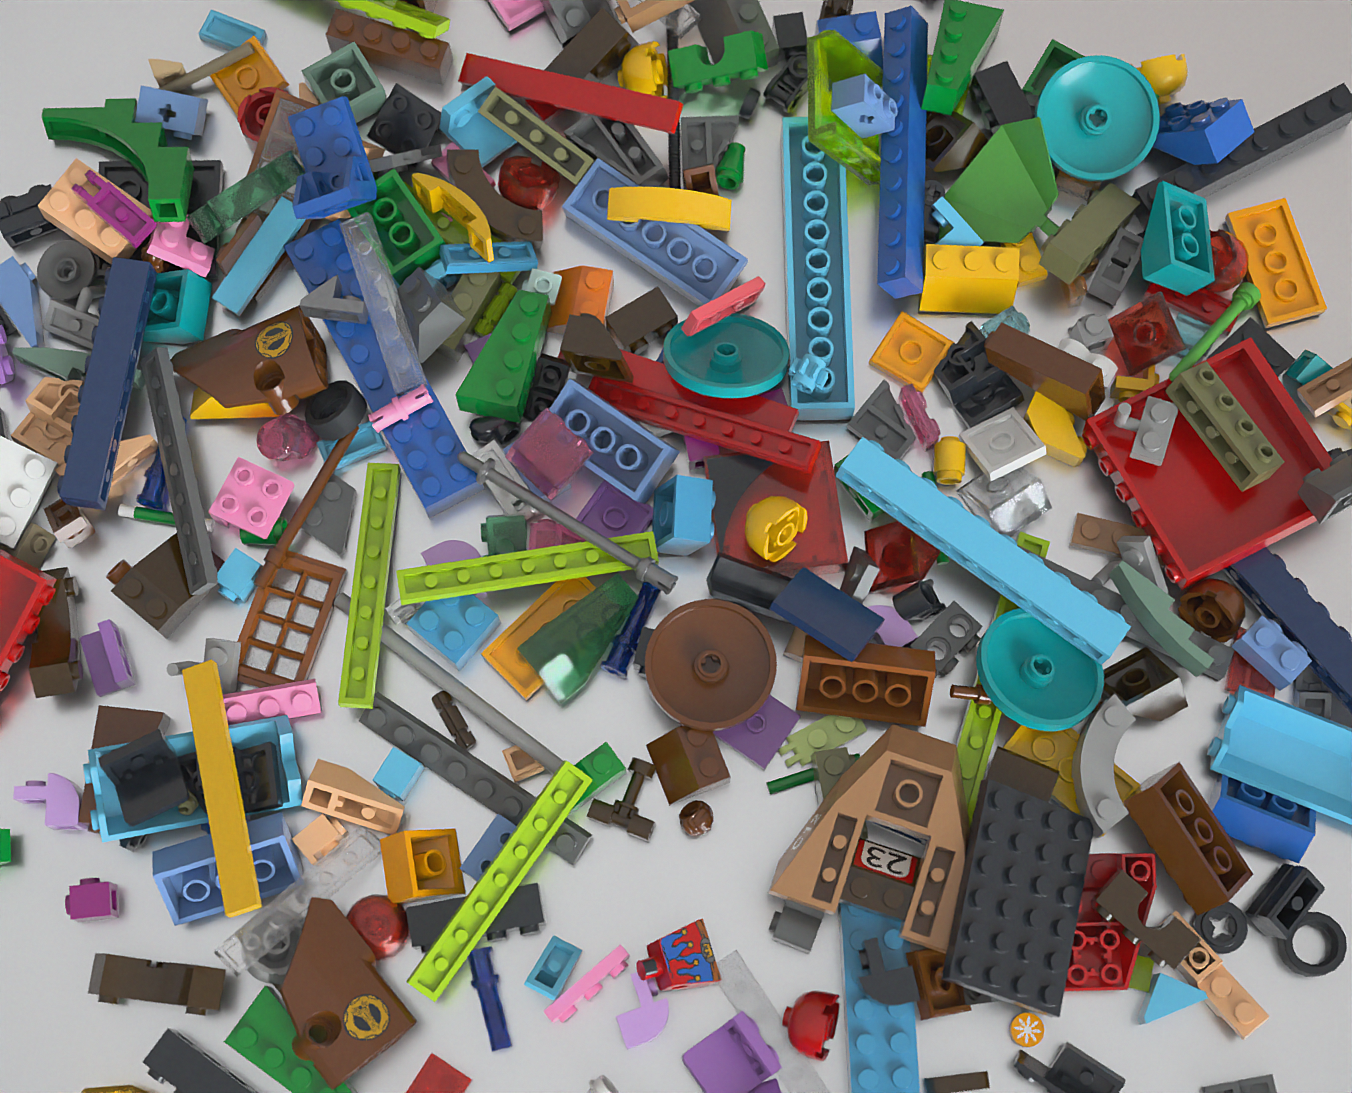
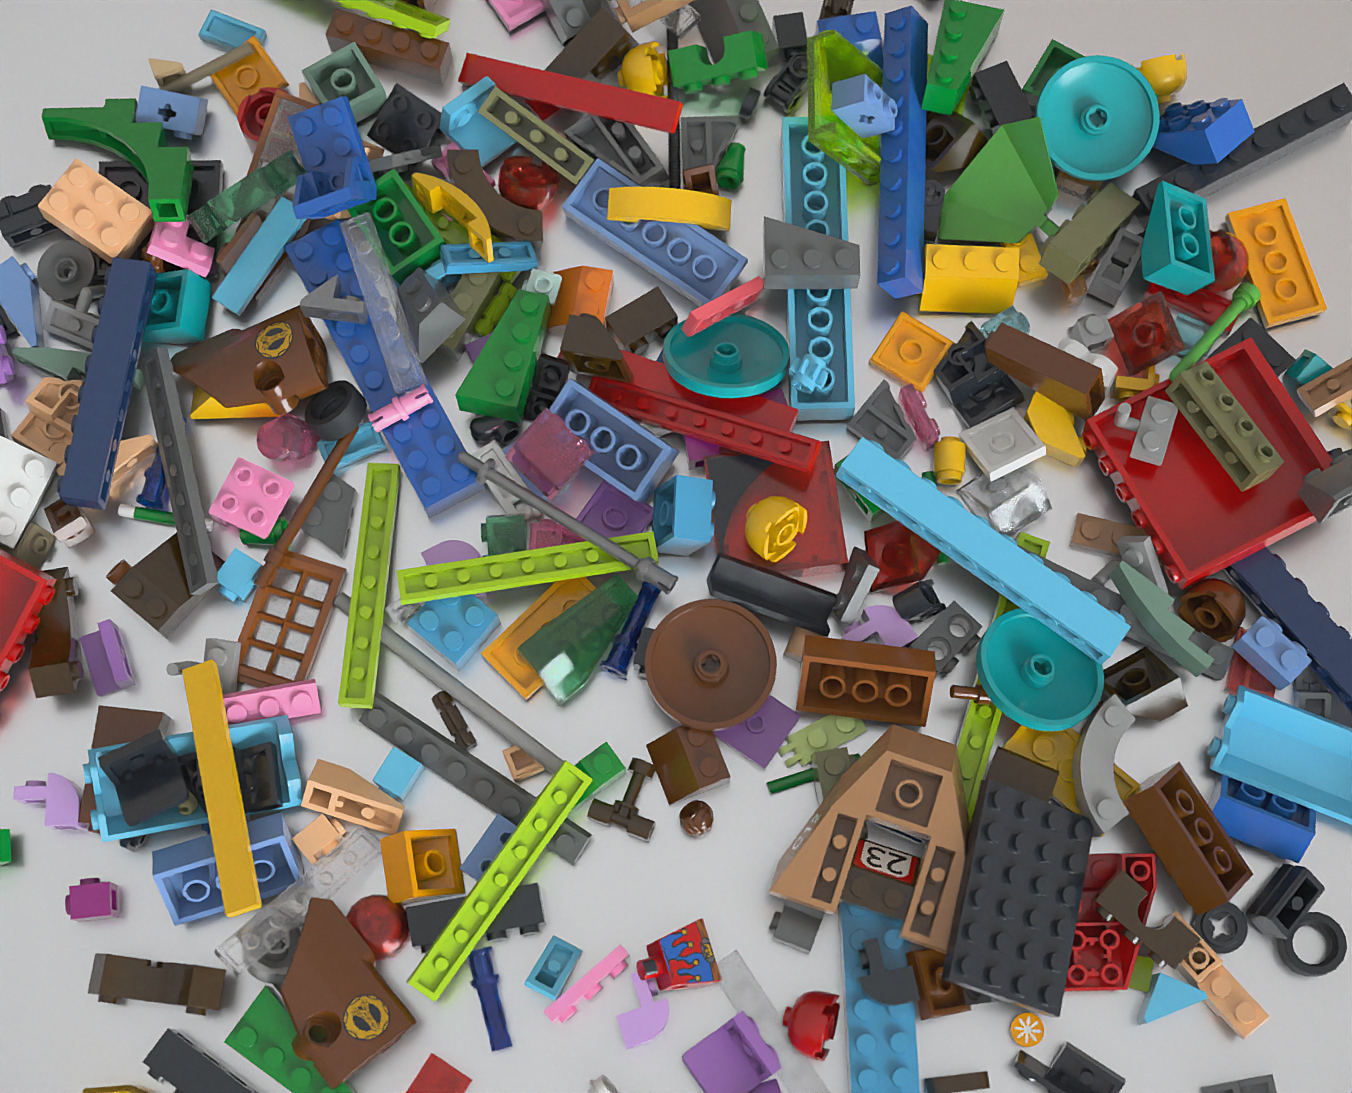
magenta hinge [71,170,157,248] -> none
dark blue tile [770,567,885,662] -> none
medium azure slope [931,196,984,246] -> none
none -> dark grey wedge [763,216,860,289]

